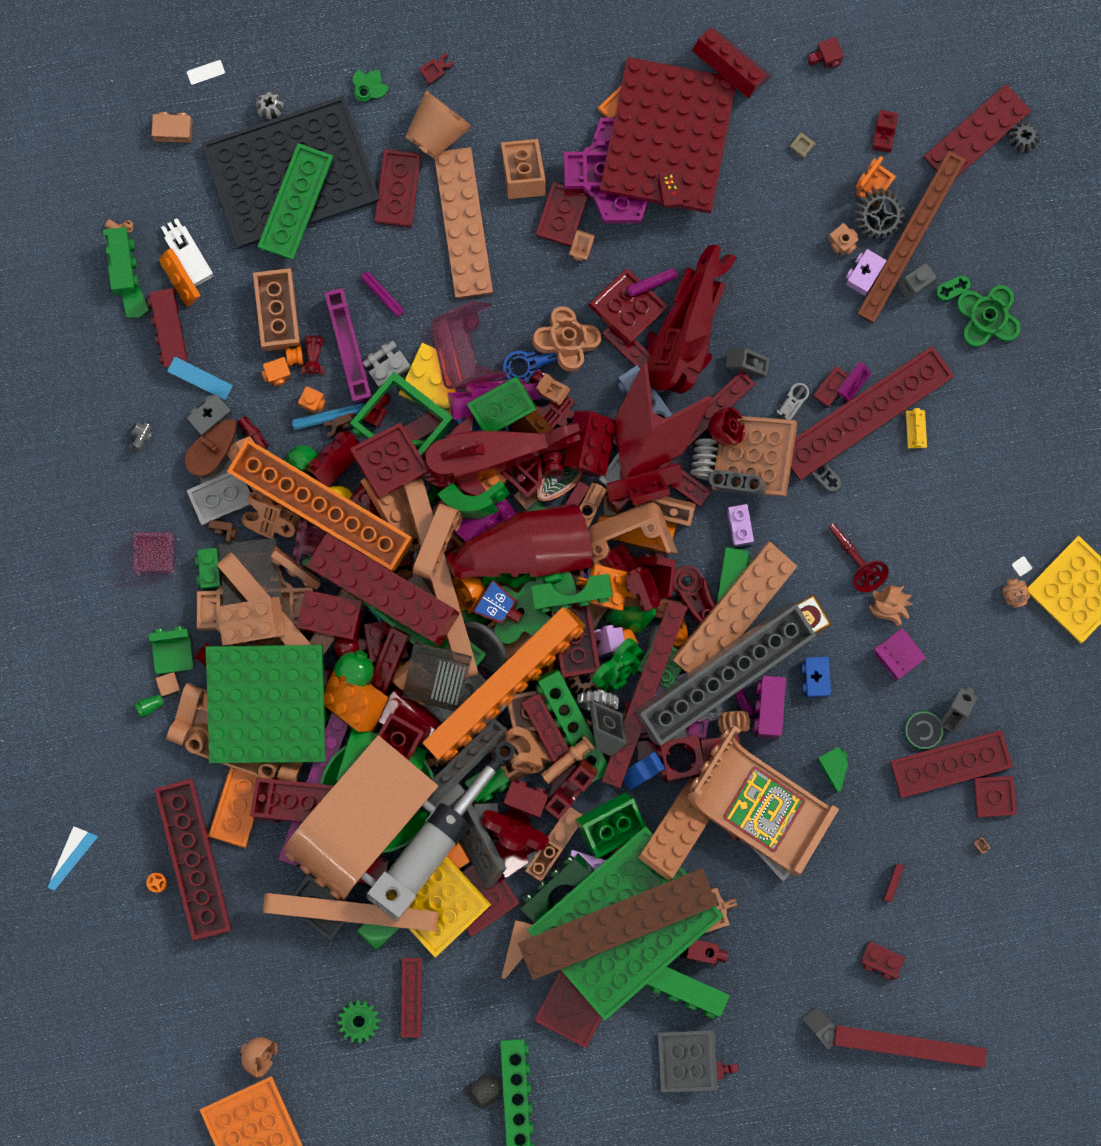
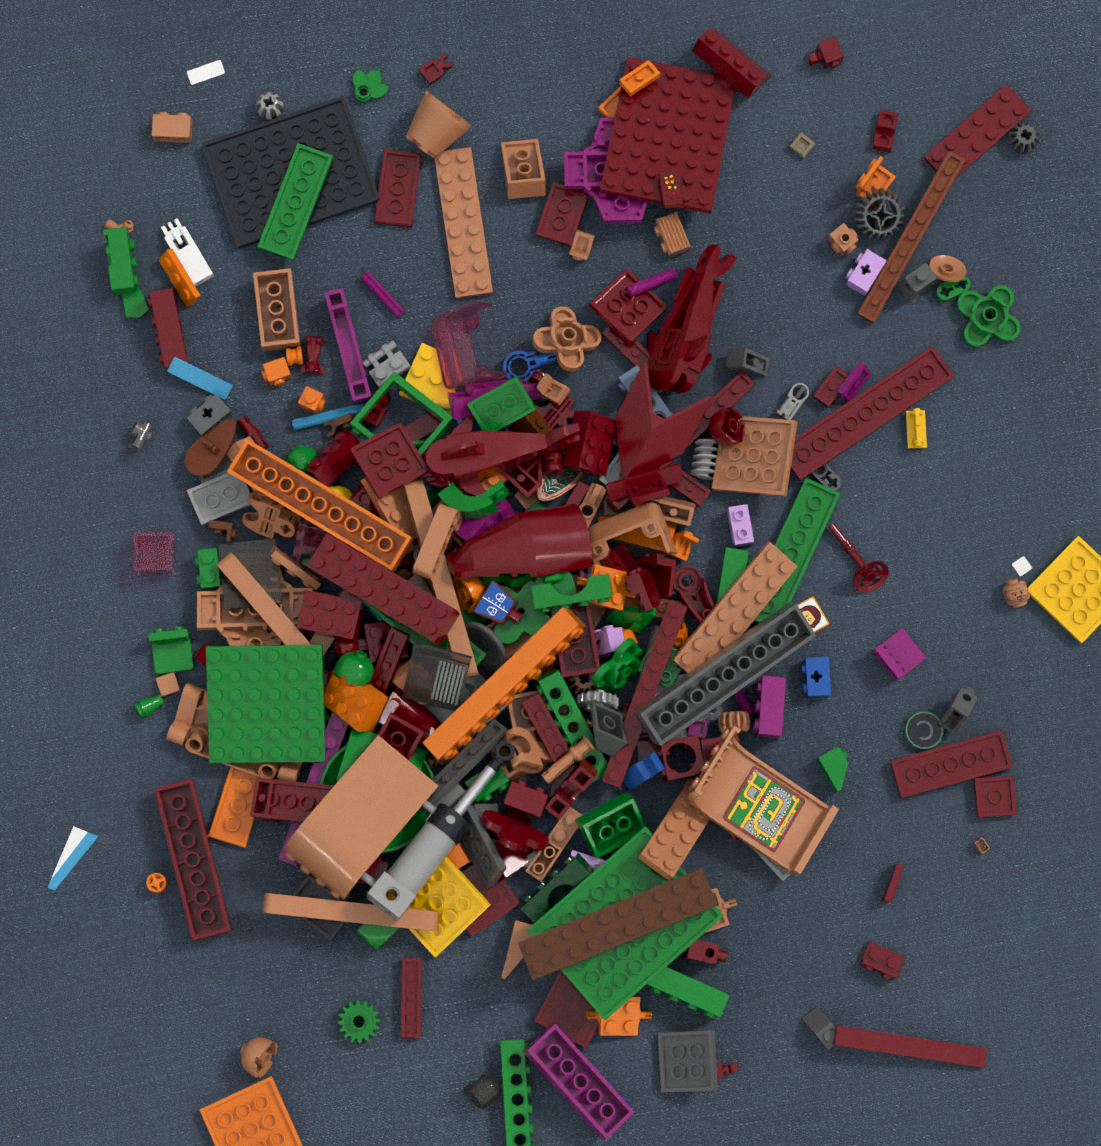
nougat brick [216,597,285,645] -> none
dark grey beam [709,470,767,496] -> none
nougat hair [869,585,913,626] -> none
none -> magenta brick [522,1024,634,1140]
none -> orange plate [586,995,652,1036]
none -> orange plate [619,60,660,97]
none -> nougat brick [653,212,691,258]
none -> orange bracket [668,531,699,562]
none -> green plate [754,478,841,623]
none -> nougat dish [929,255,966,282]

